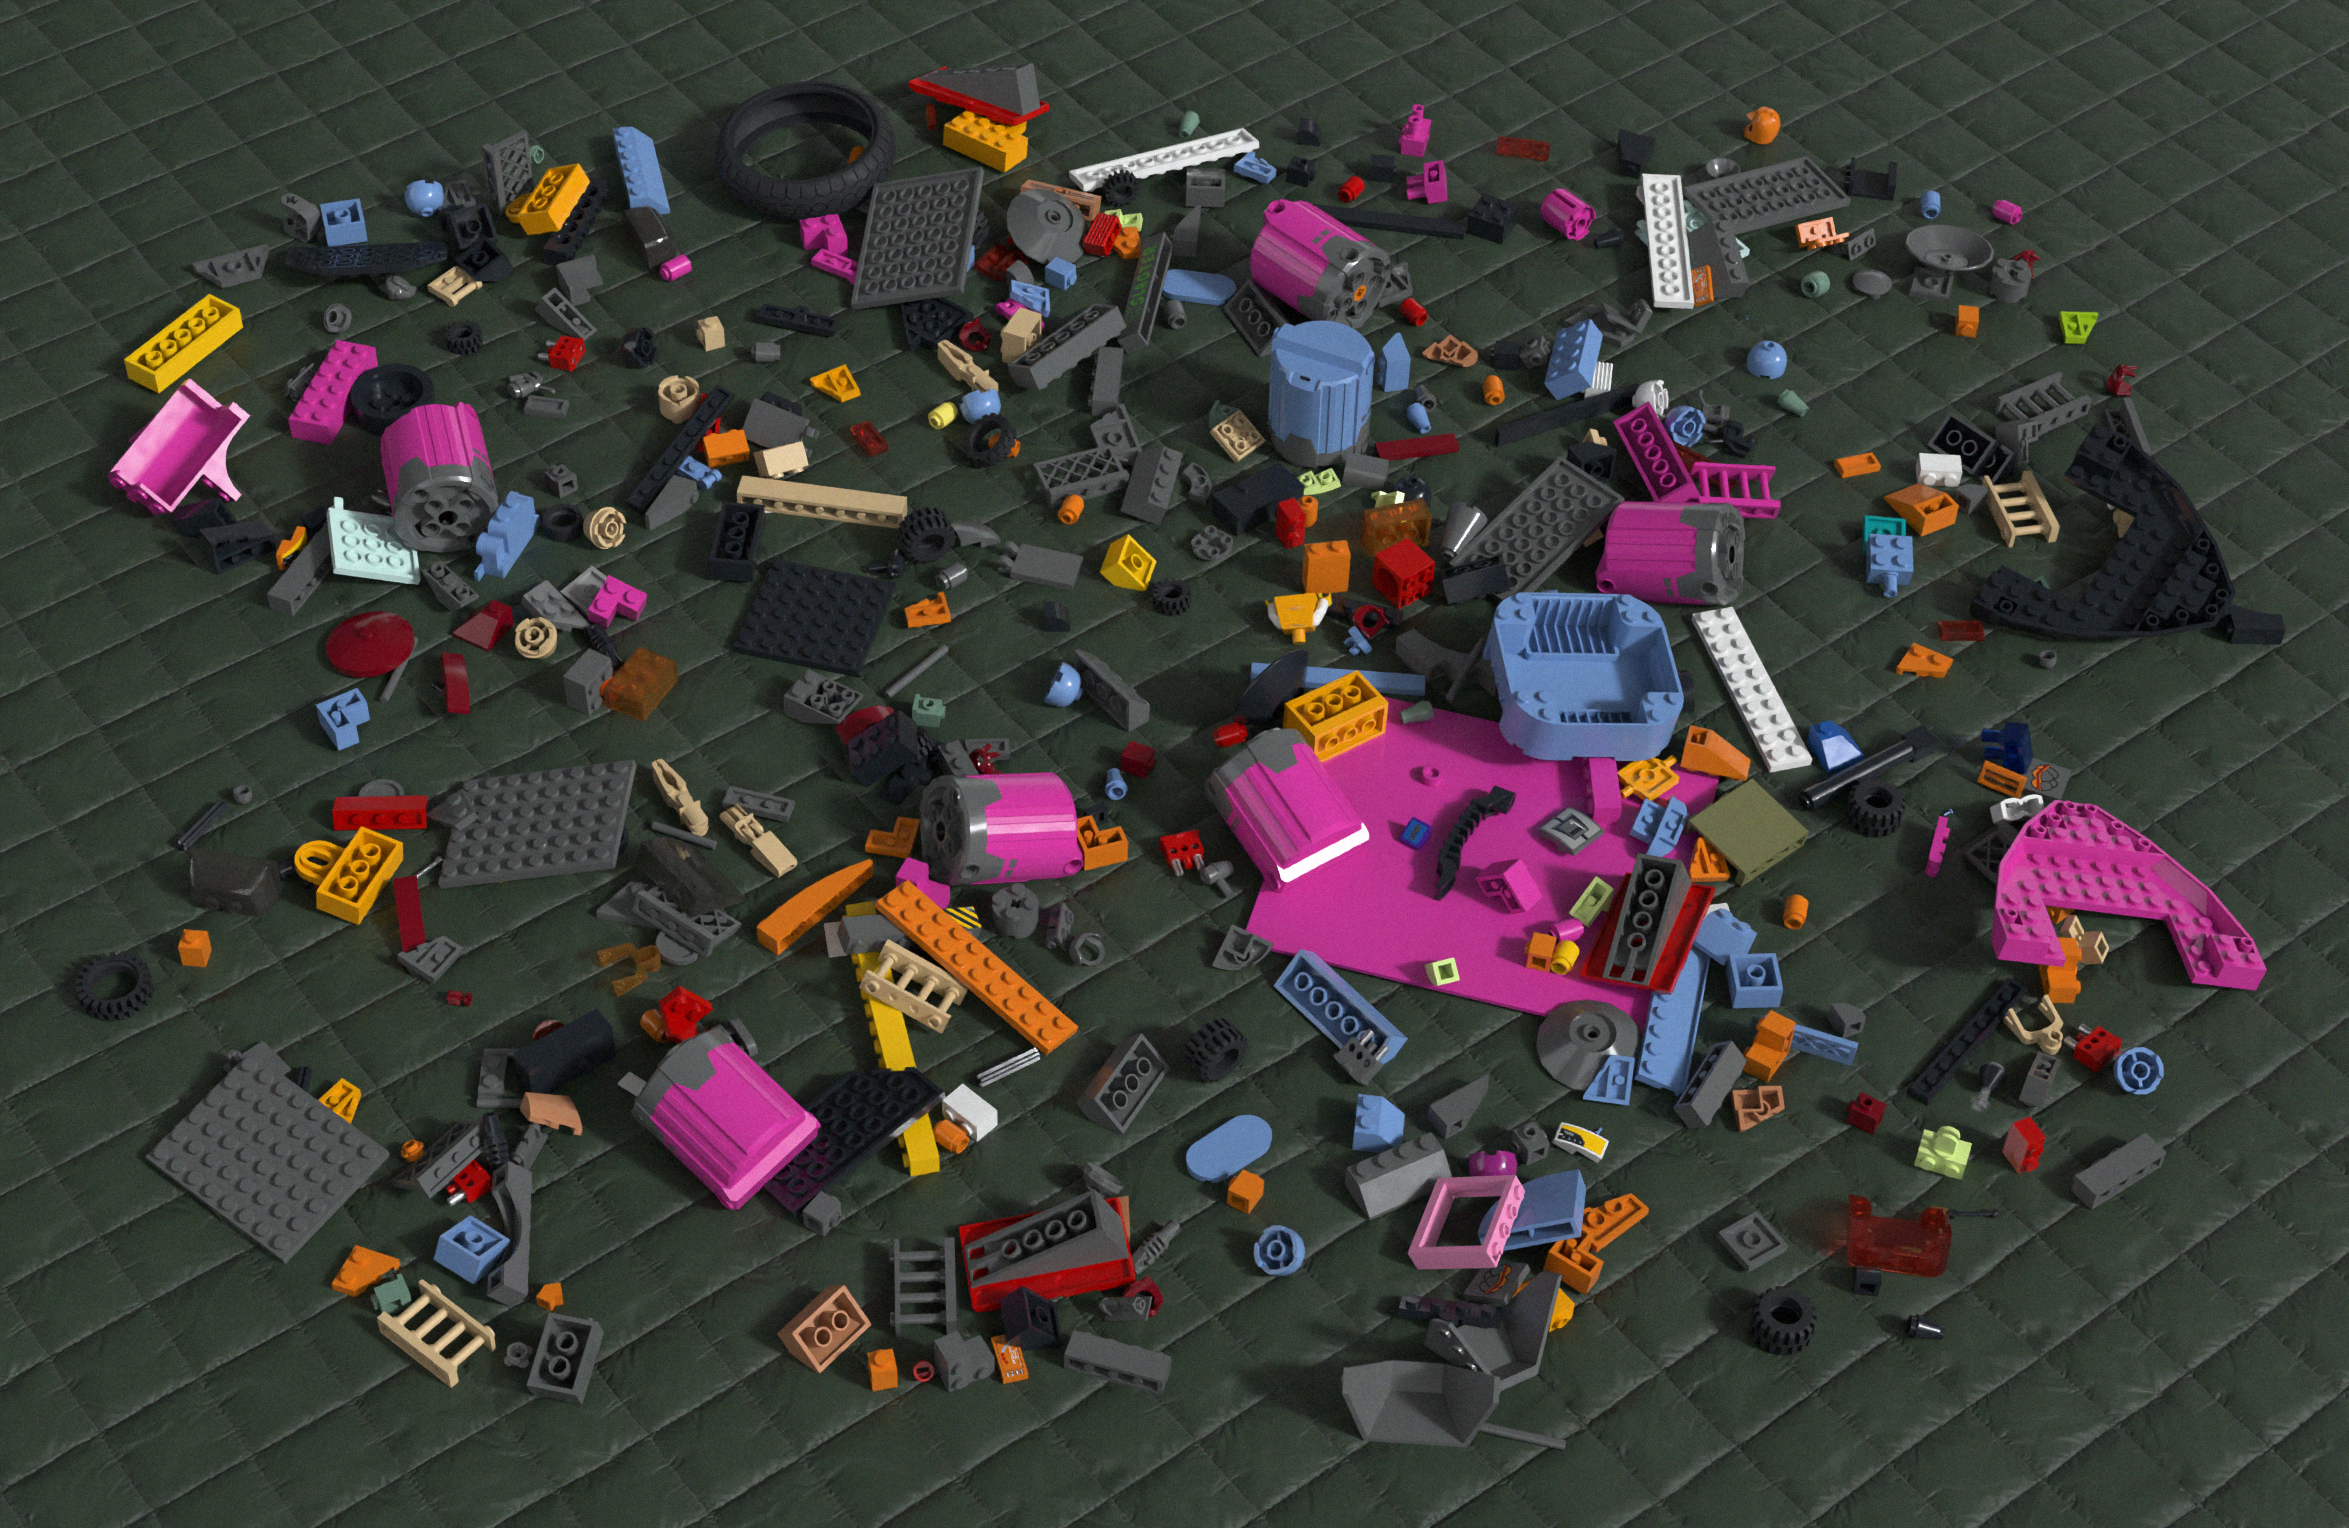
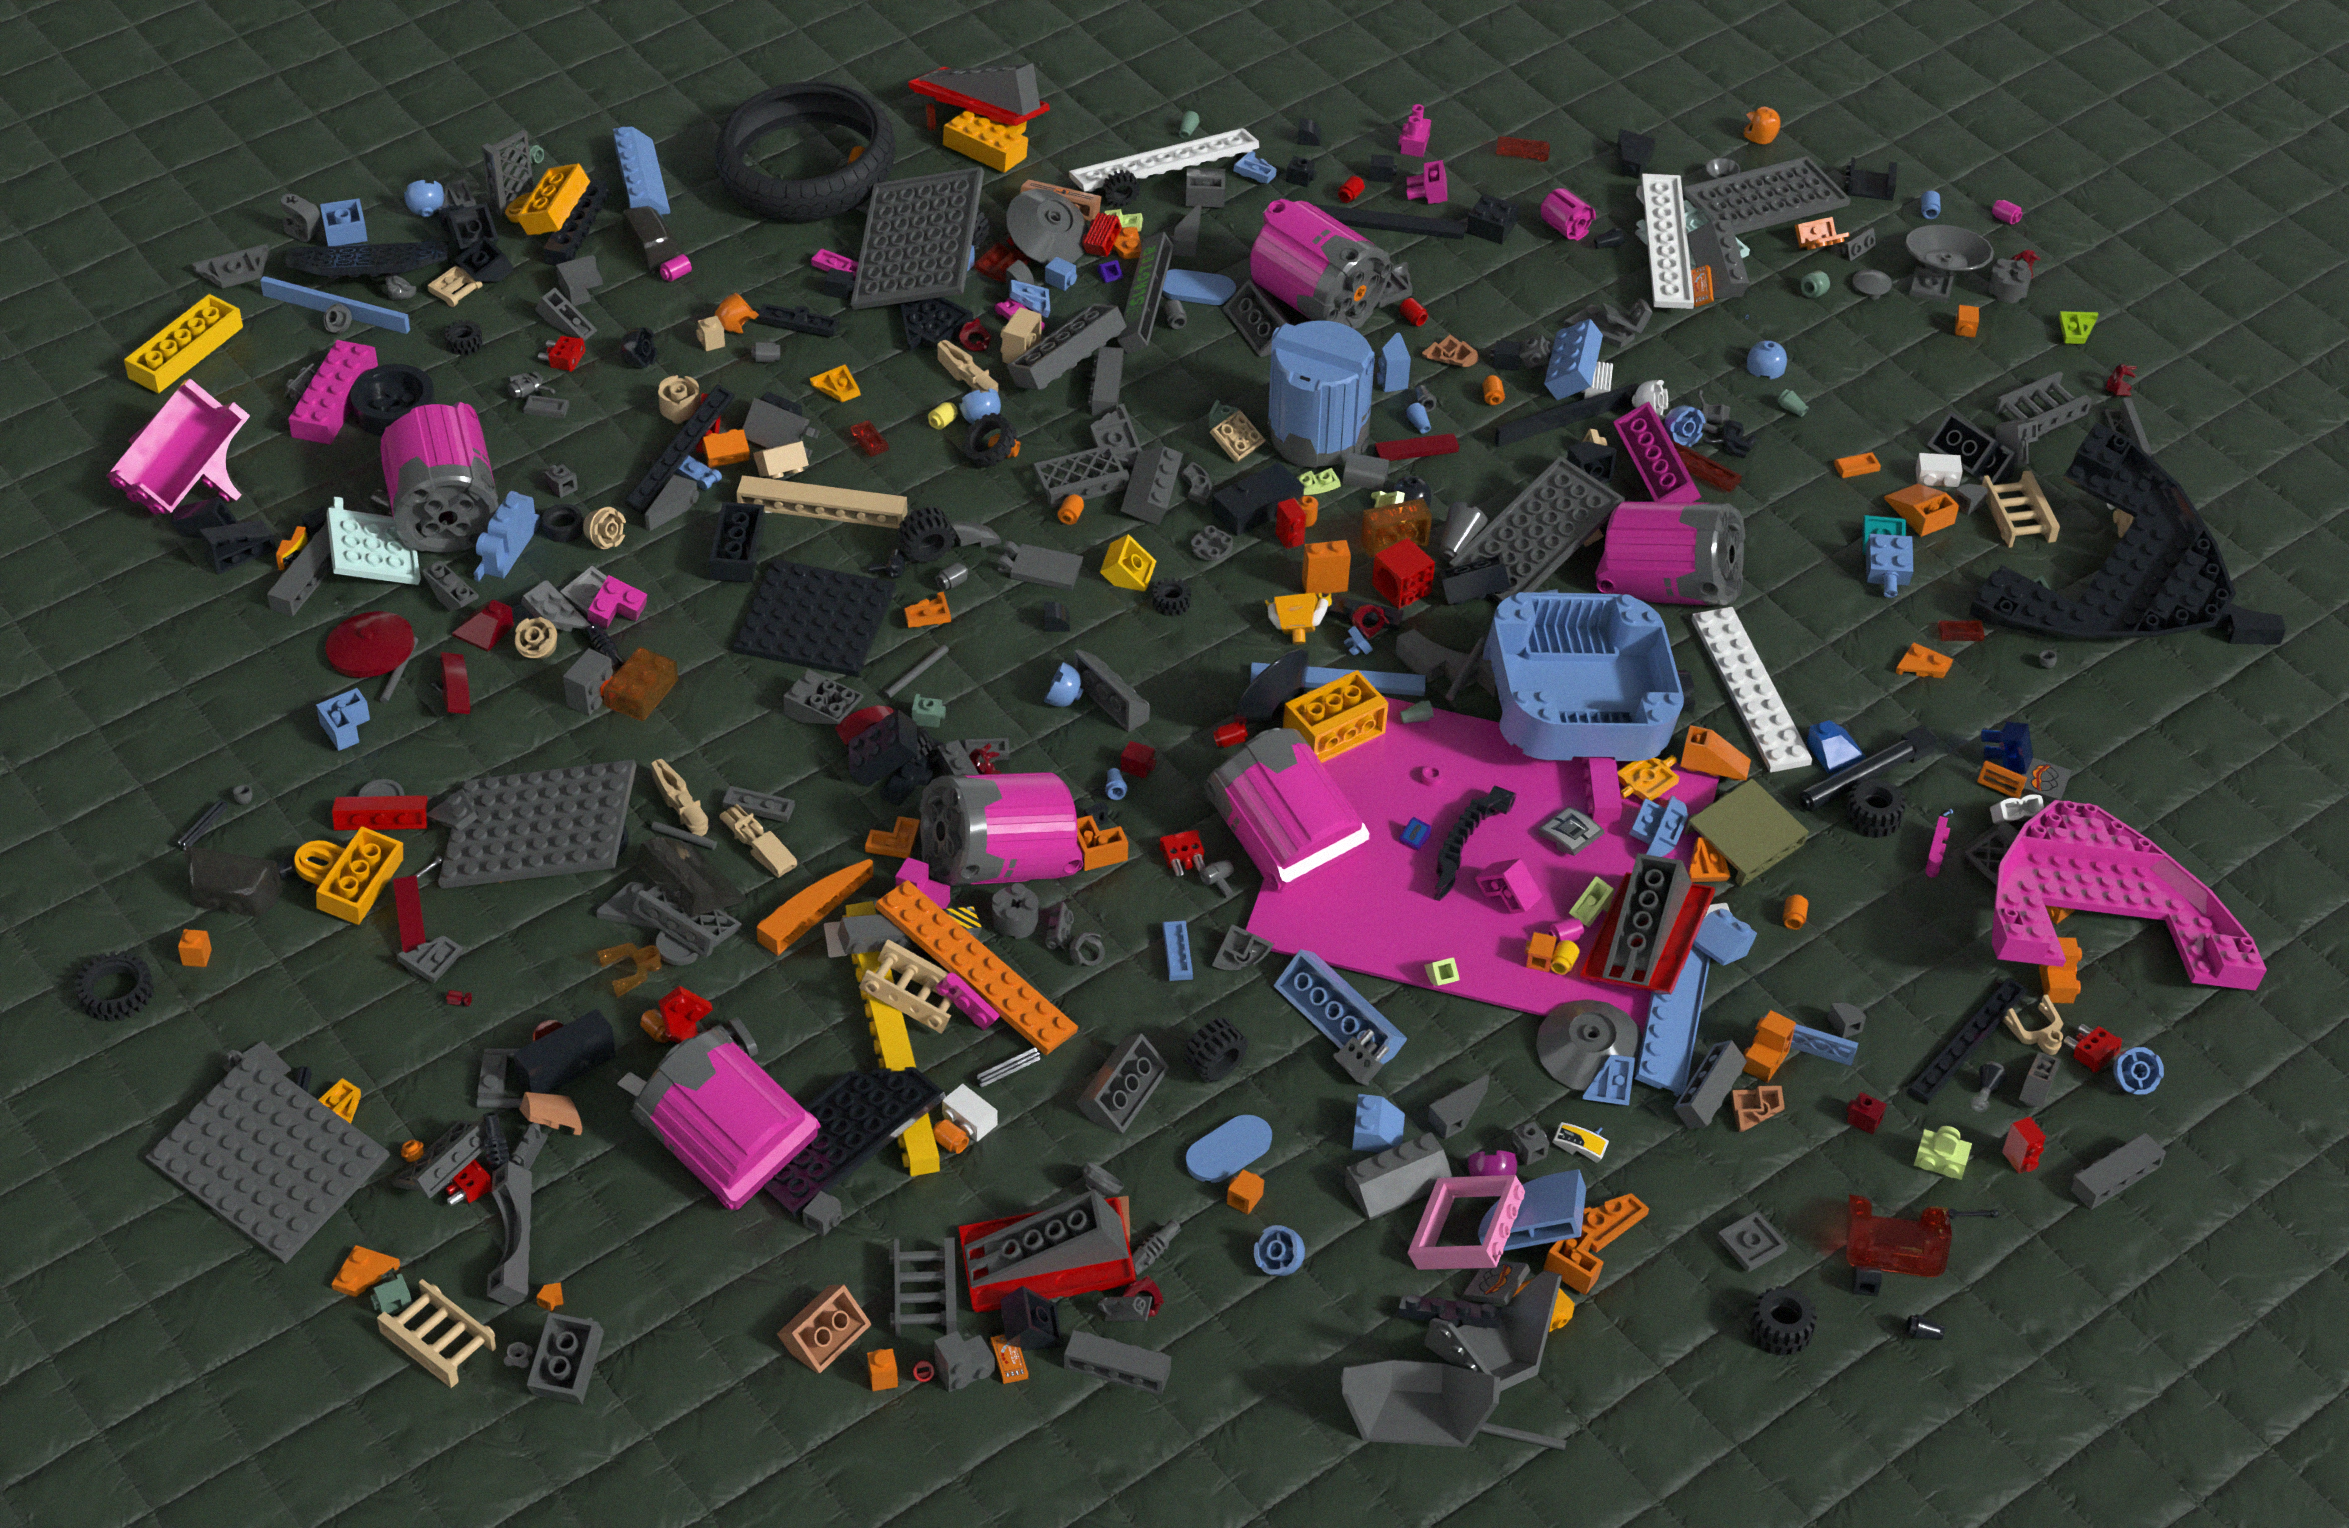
medium blue slope [434,1215,510,1284] -> none
dark pink brick [800,214,848,257] -> none
dark pink fence [1689,462,1781,519] -> none
medium blue brick [1726,953,1783,1008] -> none
tan brick [2061,915,2109,964] -> none
none -> medium blue tile [260,276,410,334]
none -> orange piece [715,292,759,334]
none -> black brick [824,268,855,300]
none -> dark pink plate [936,973,1000,1031]
none -> dark purple slope [1097,260,1124,283]
none -> medium blue plate [1162,921,1193,981]

